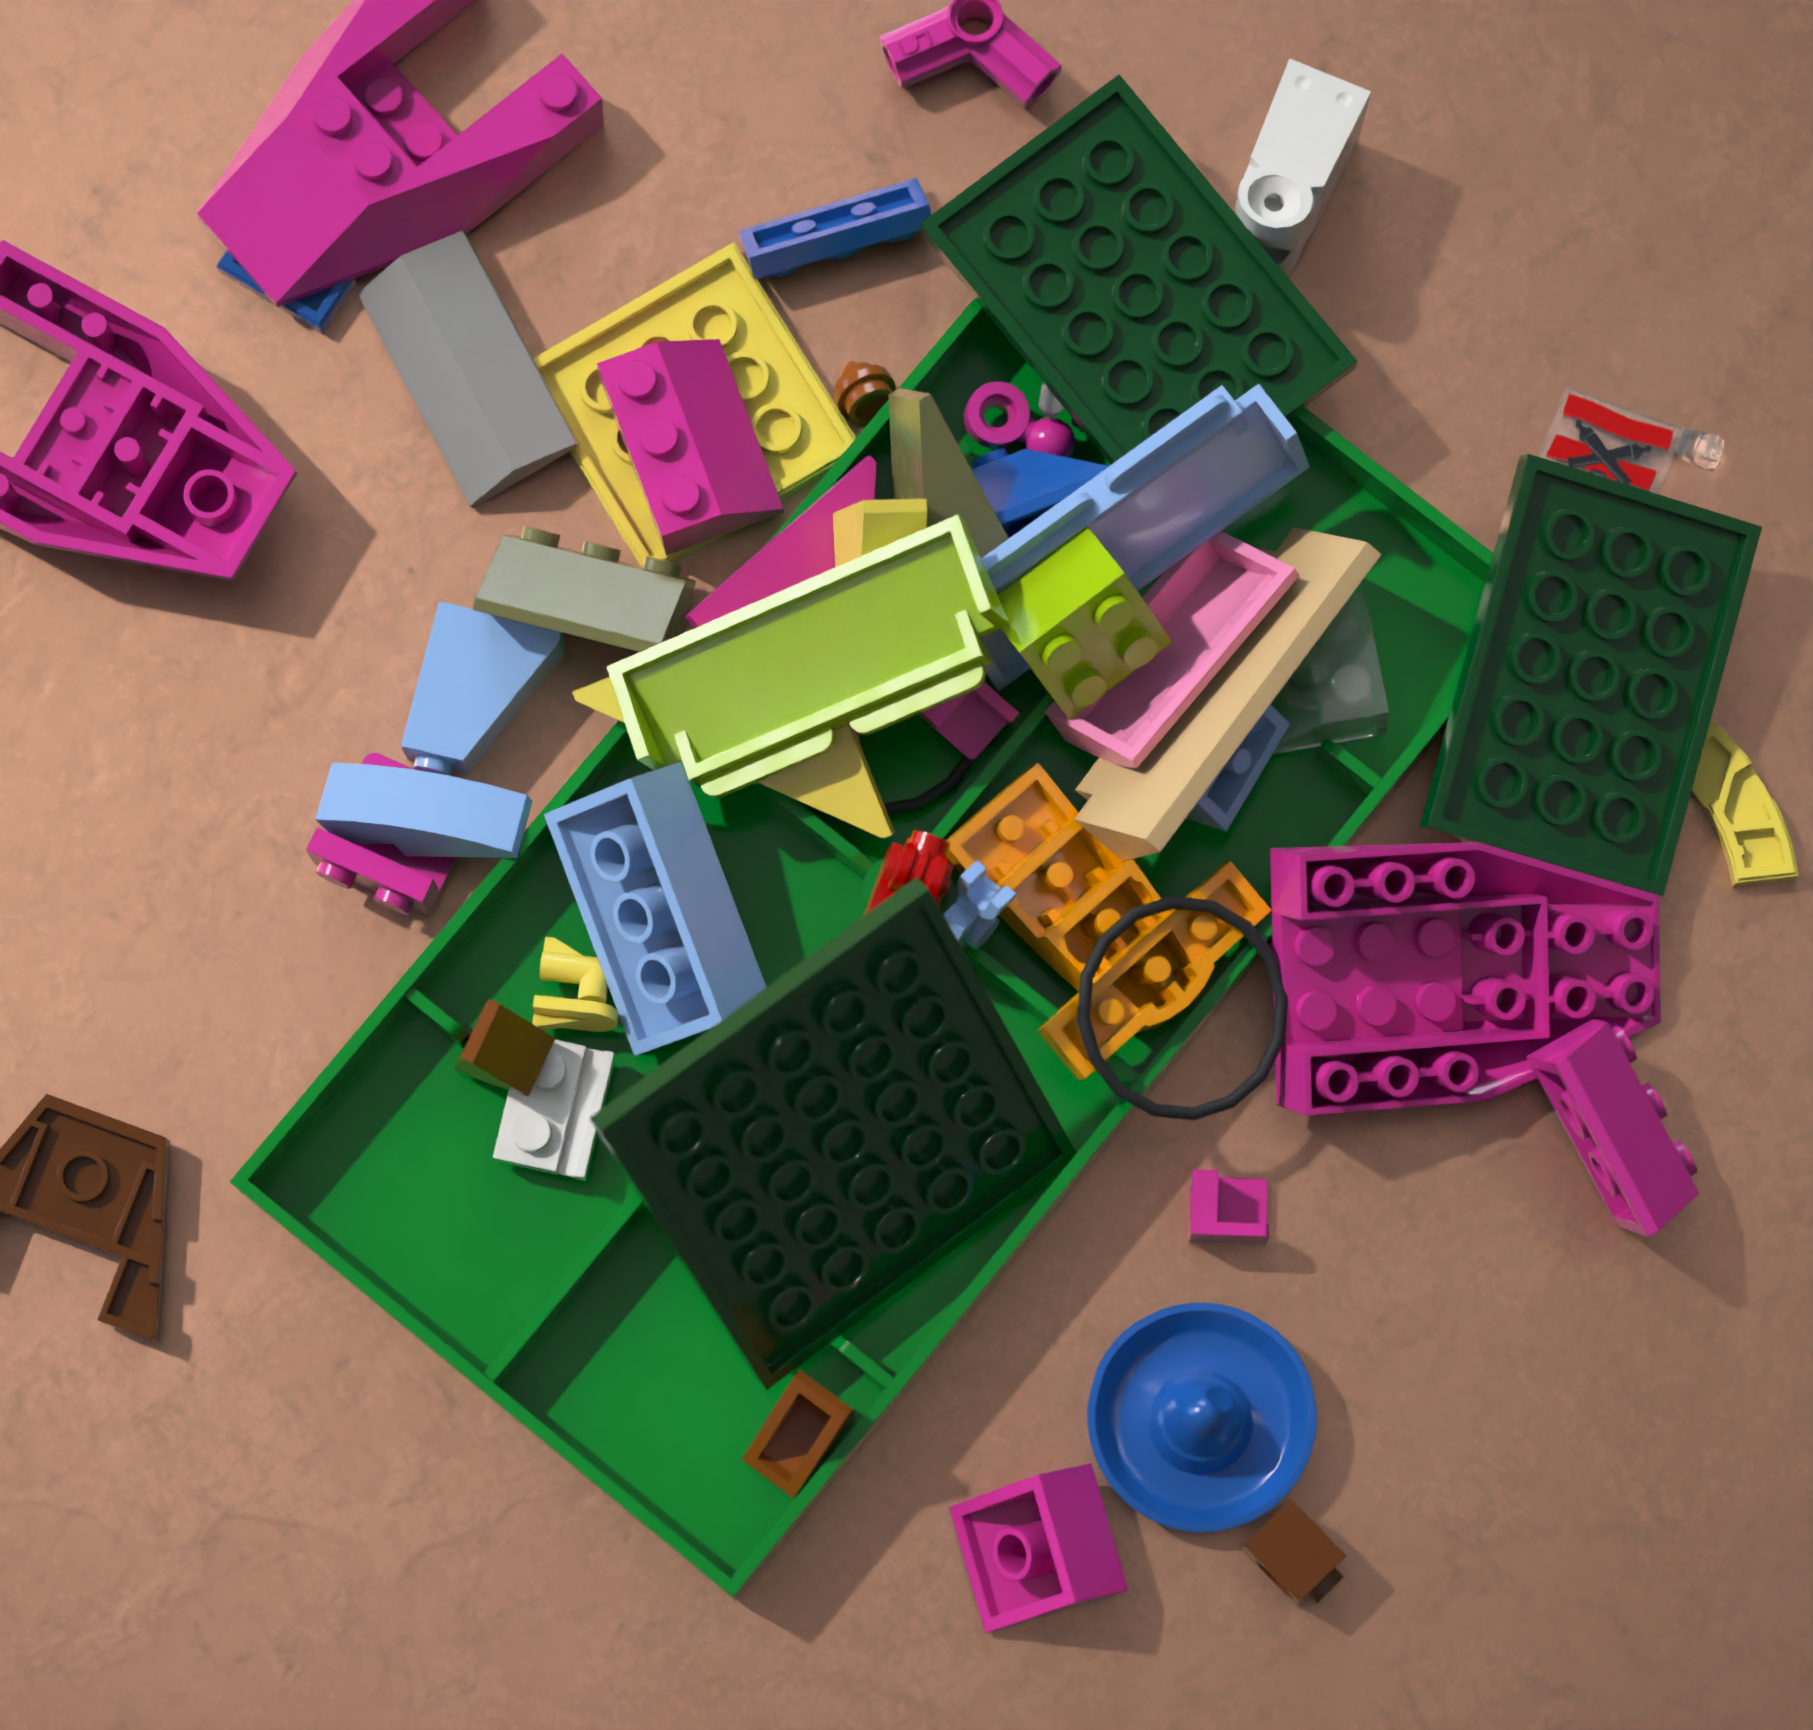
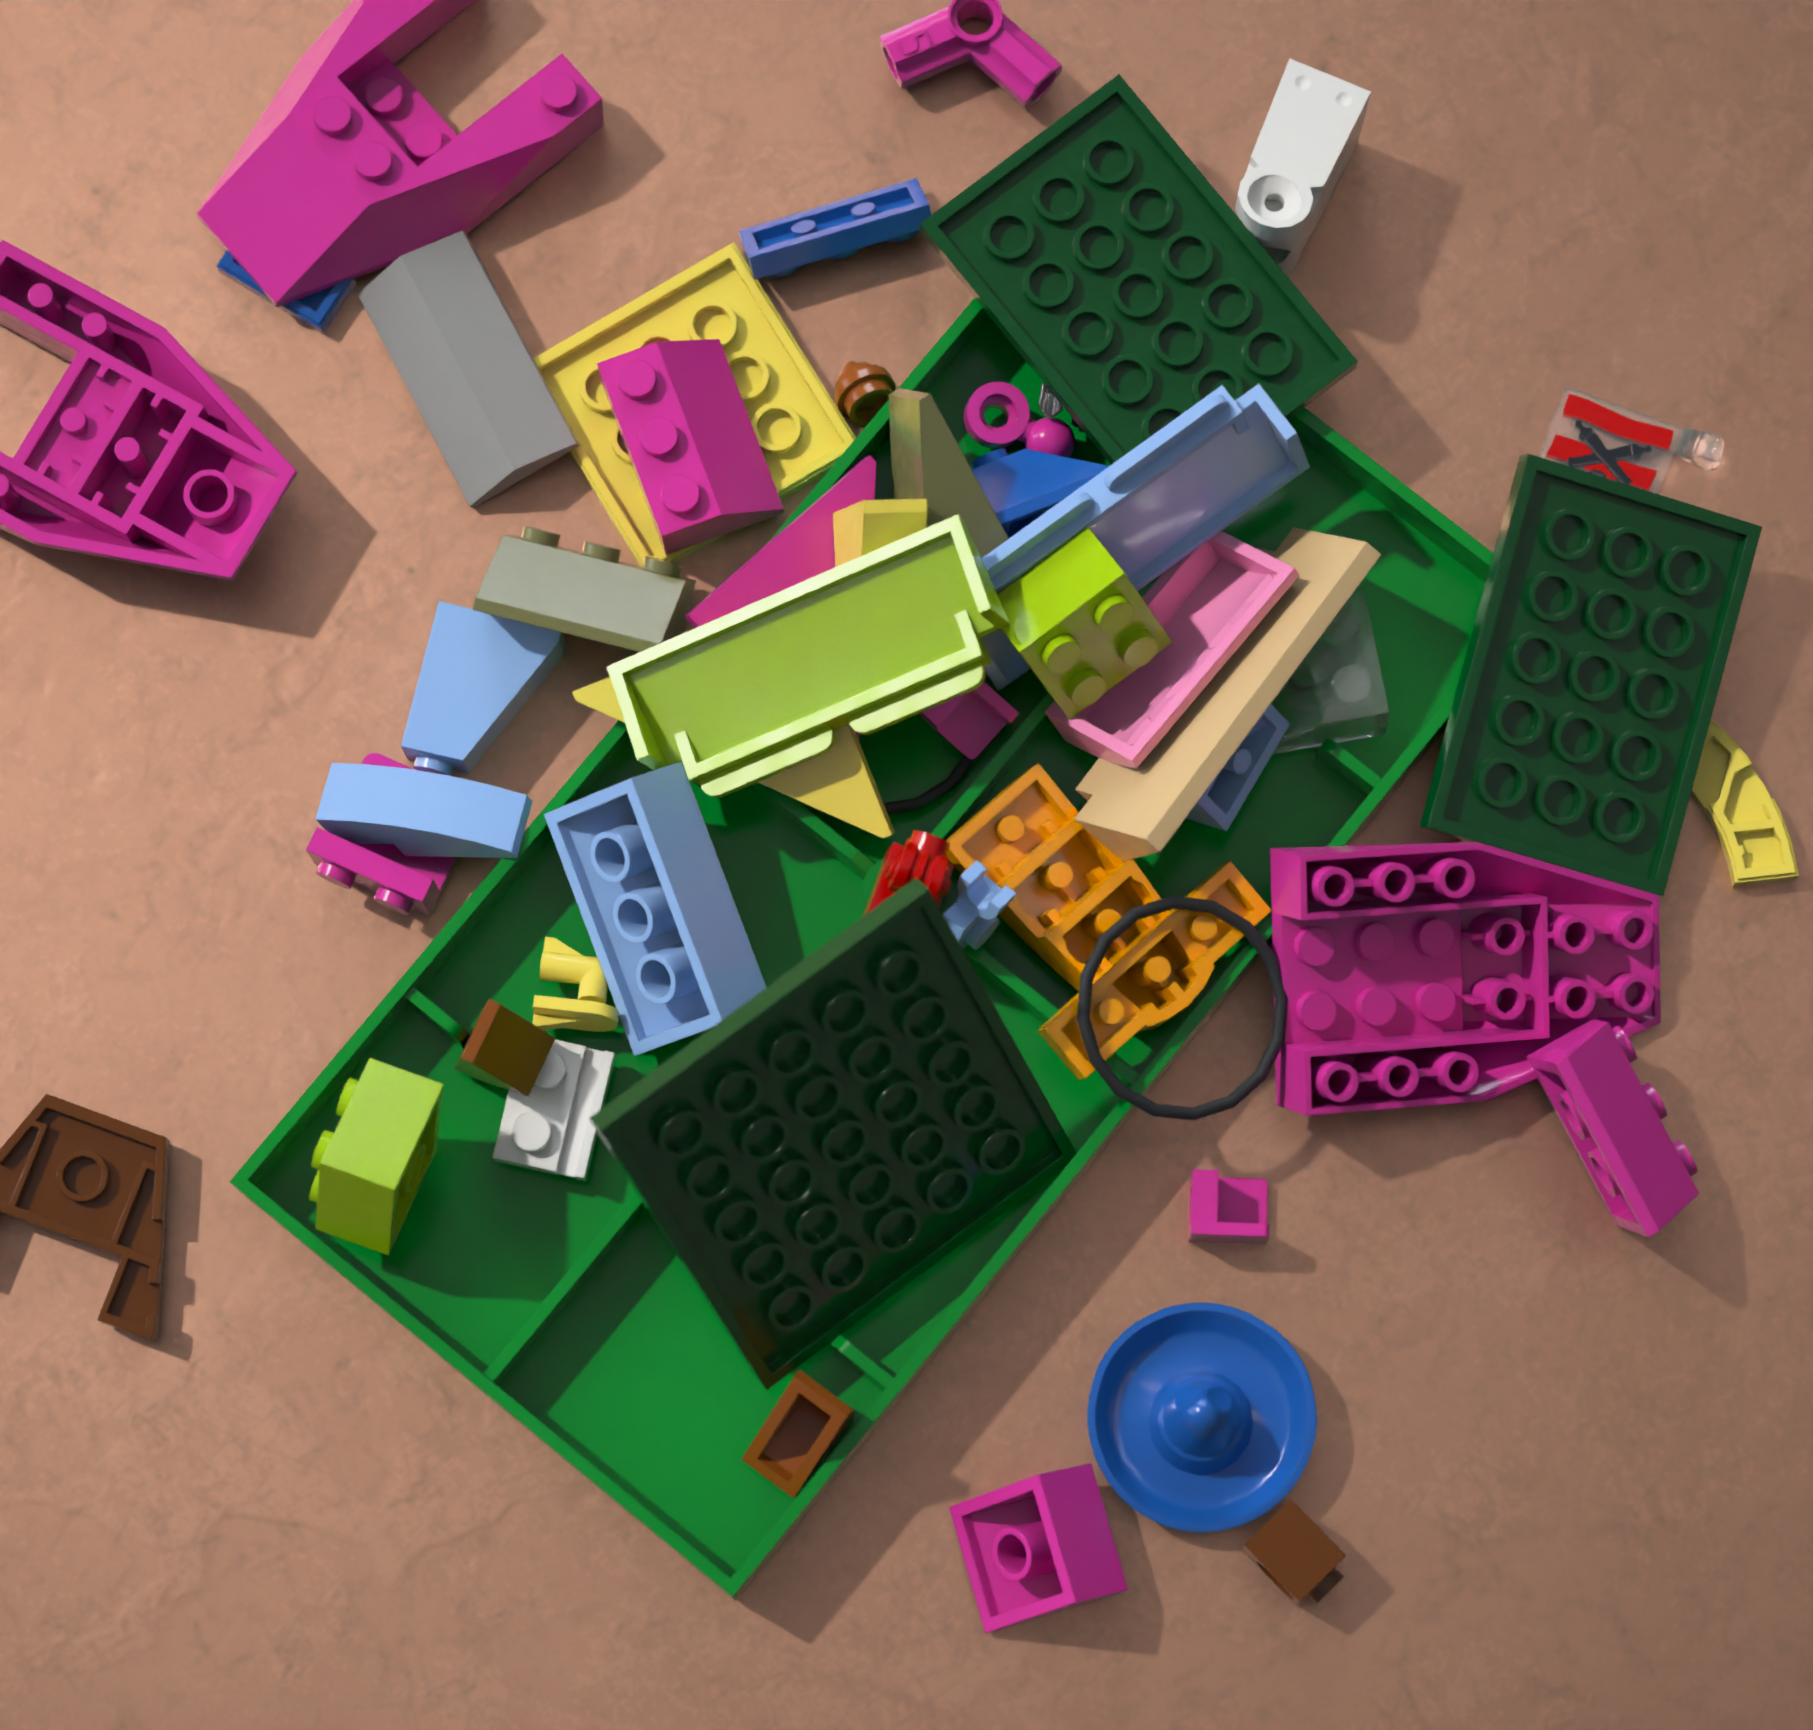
none -> lime brick [309,1058,444,1255]

